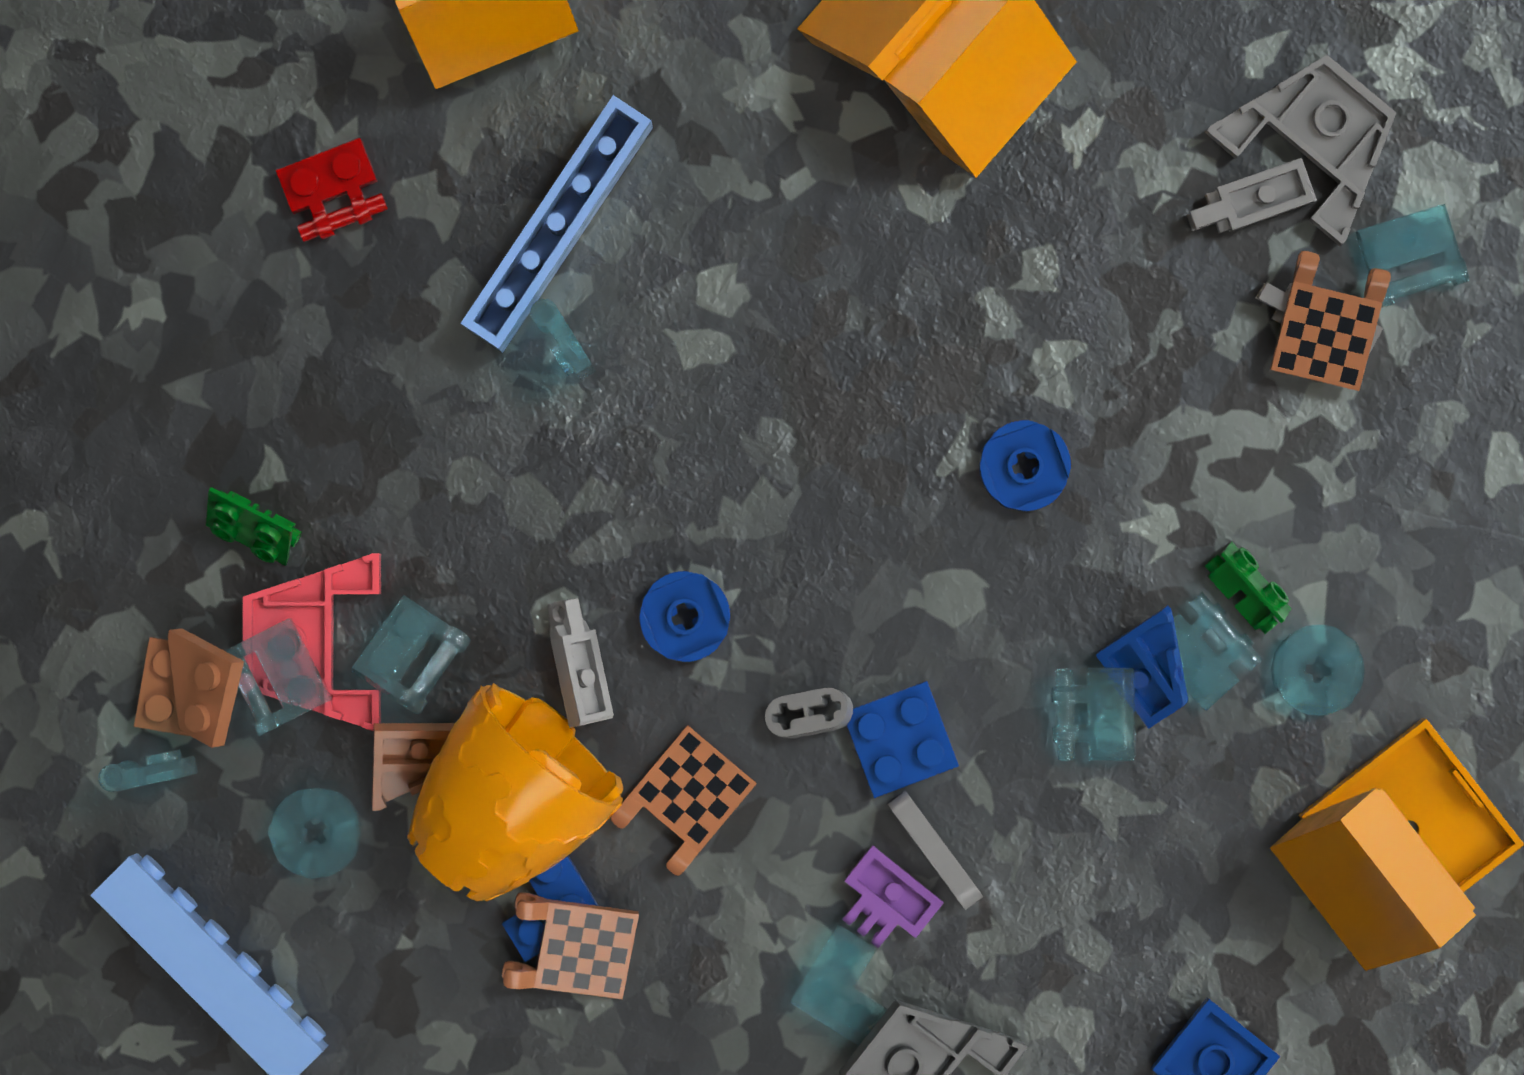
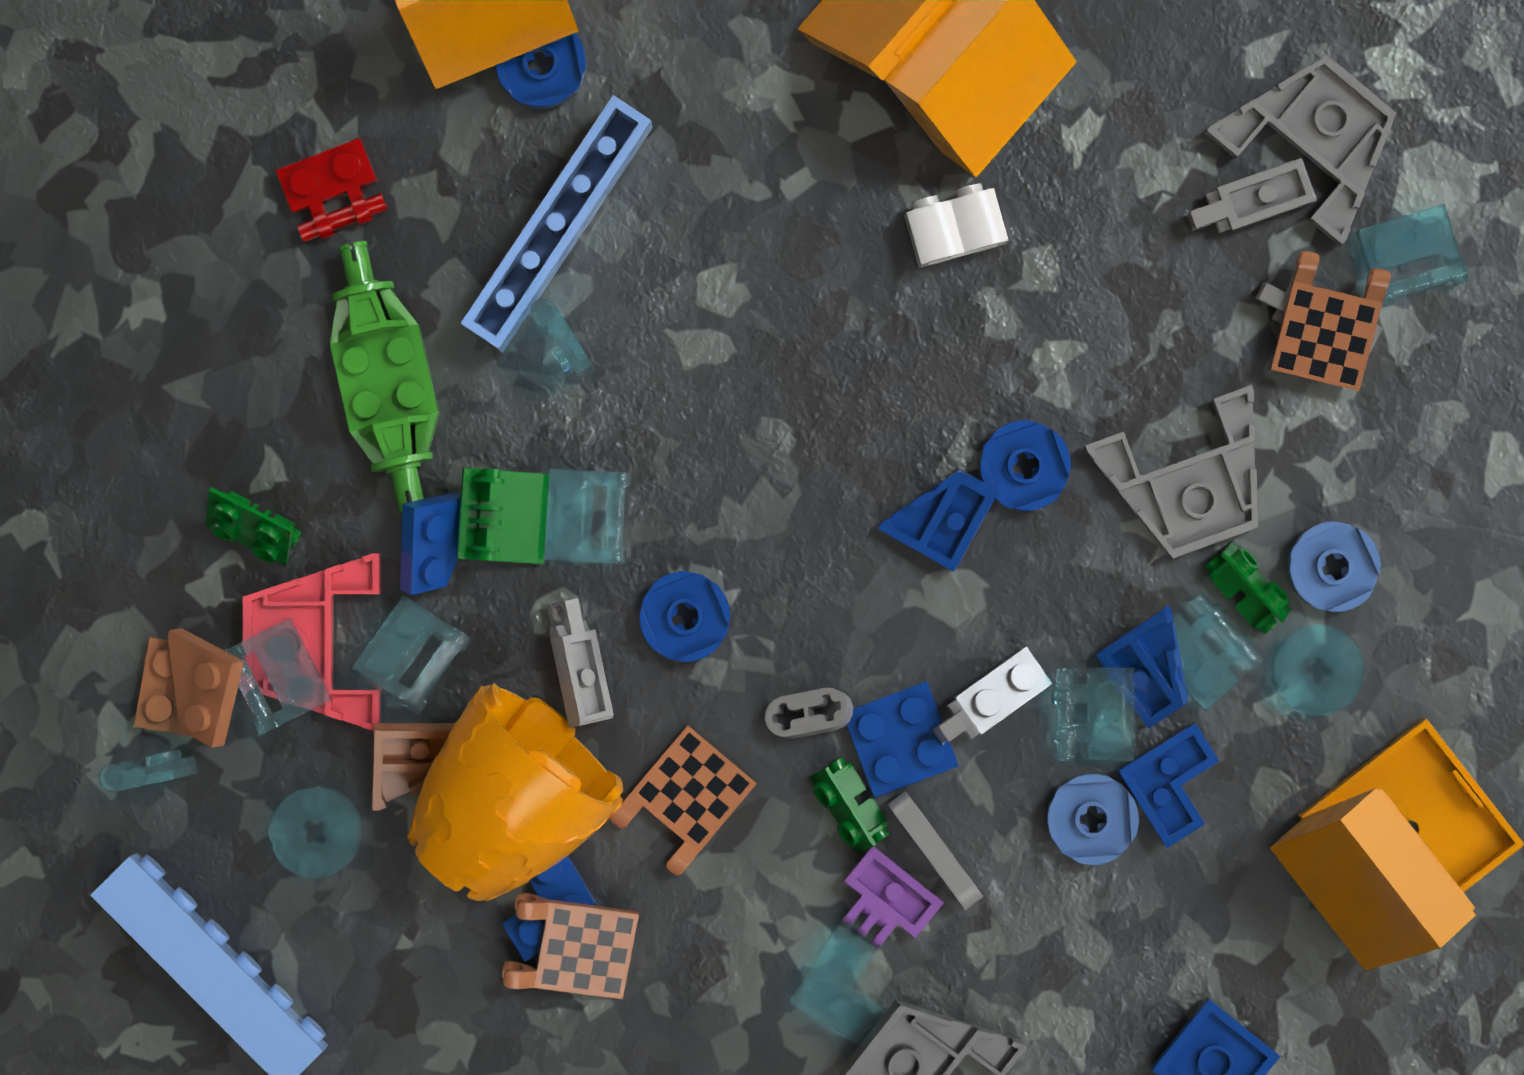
none -> bright green plate [330,241,440,513]
none -> blue wing [400,491,461,595]
none -> green hinge [456,468,550,564]
none -> blue plate [495,33,587,109]
none -> clear light blue plate [544,469,631,564]
none -> green hinge [809,757,890,854]
none -> blue wing [878,469,1000,572]
none -> white brick [904,183,1009,268]
none -> hinge [932,646,1052,745]
none -> medium blue plate [1046,773,1139,865]
none -> light grey wing [1084,385,1258,559]
none -> blue plate [1117,722,1220,848]
none -> medium blue plate [1287,521,1381,612]

